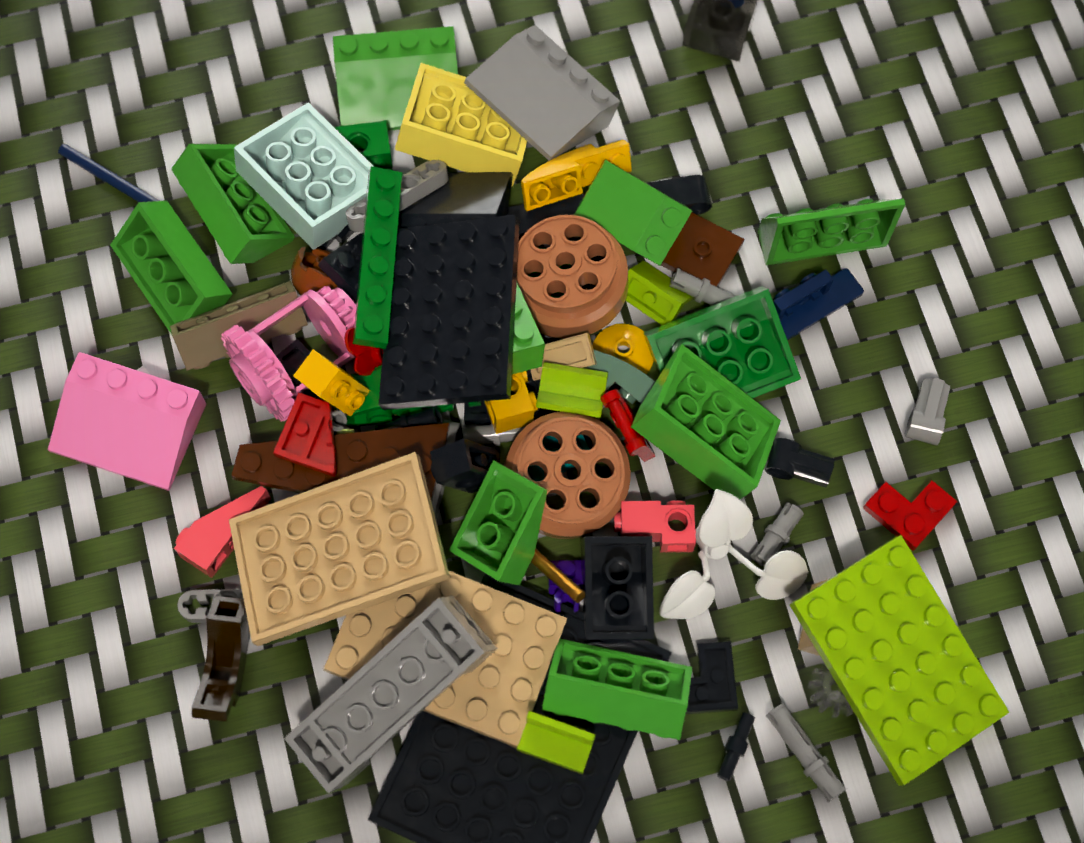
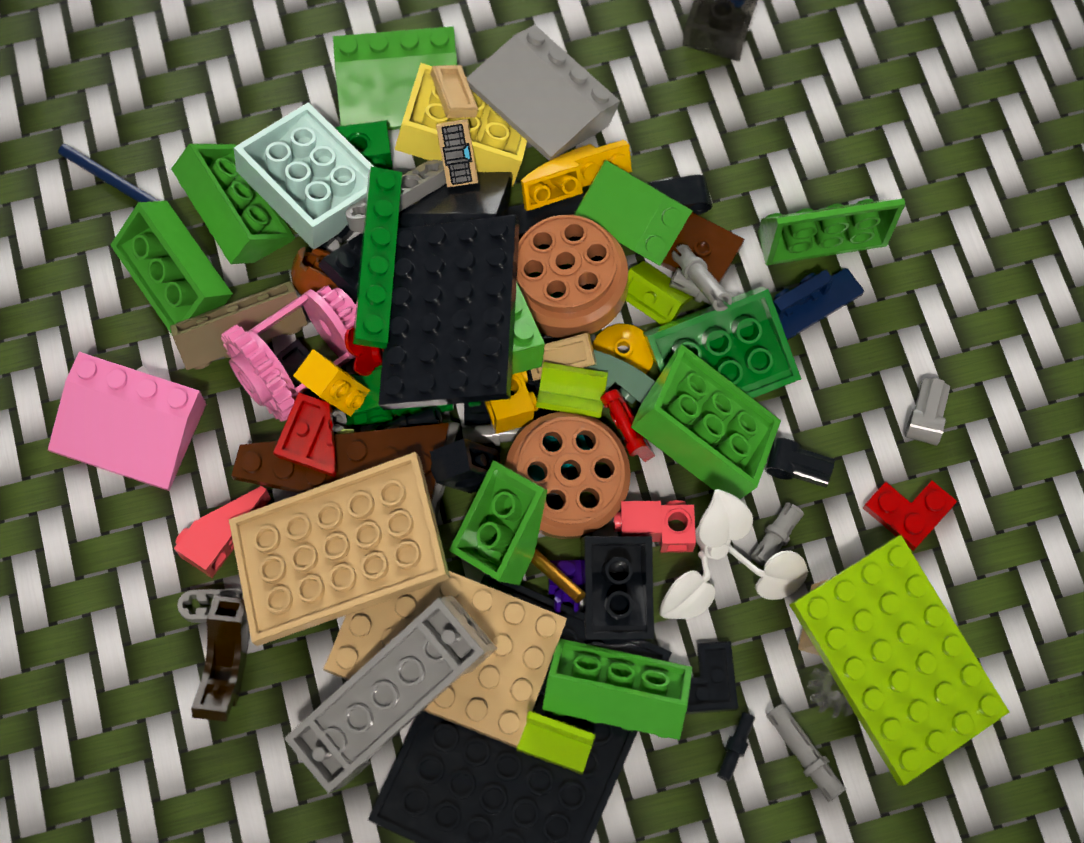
none -> tan tile [430,65,478,118]
none -> tile [436,119,479,188]
none -> light grey pin [672,245,732,311]

